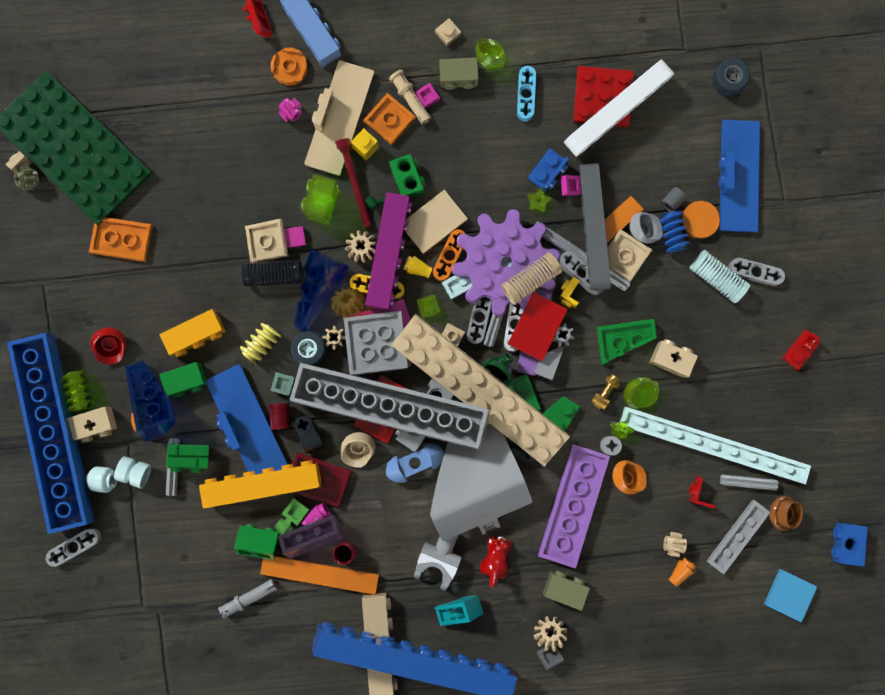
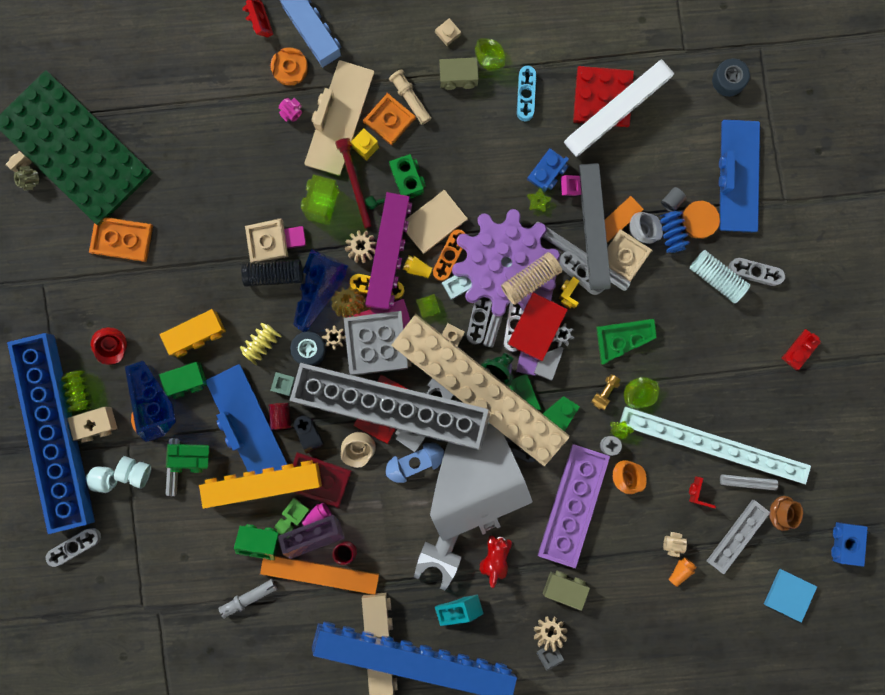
dark pink tile [414,83,440,109] -> none
tan brick [649,339,698,378] -> none

